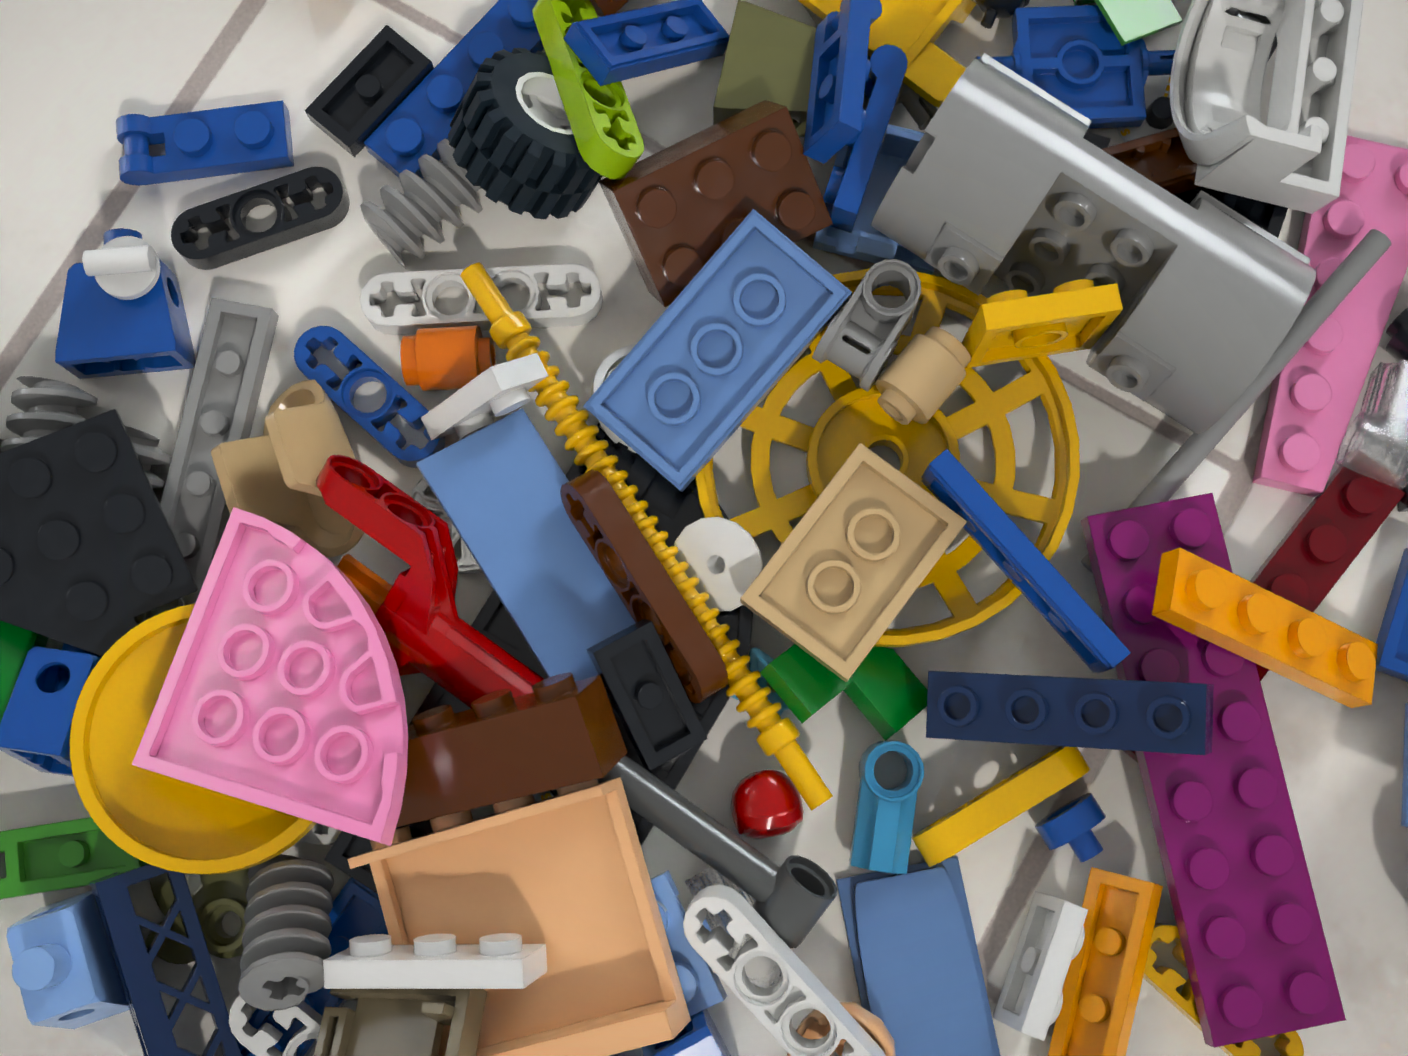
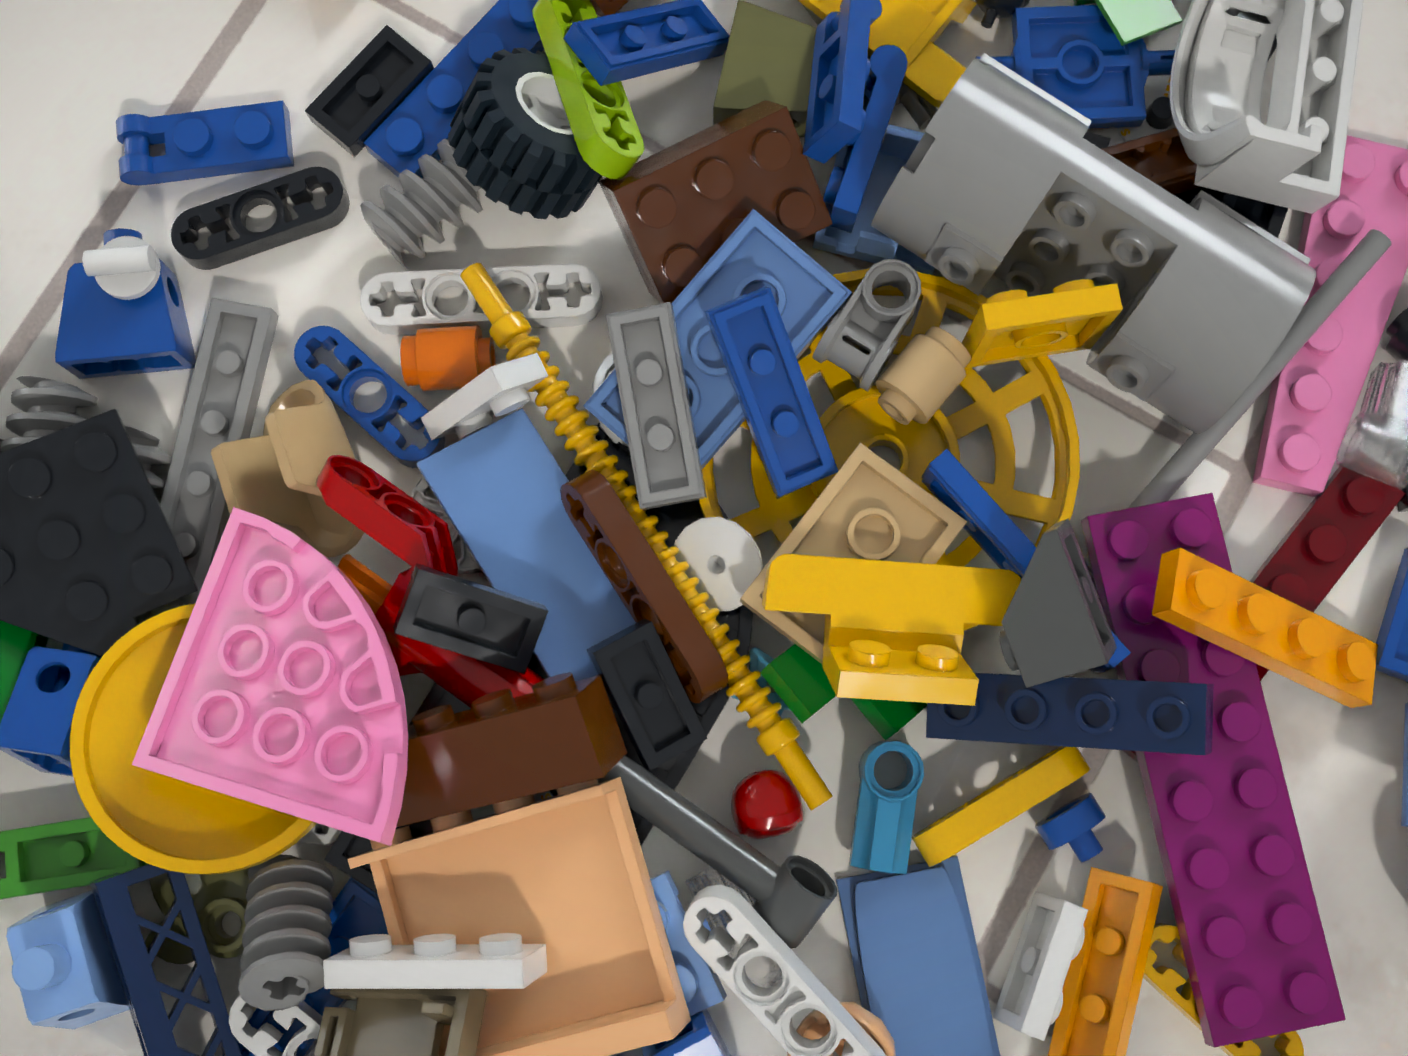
none -> black plate [393,563,548,674]
none -> light grey tile [606,302,707,510]
none -> blue tile [704,286,838,497]
none -> yellow plate [762,554,1021,706]
none -> dark grey slope [999,518,1117,688]

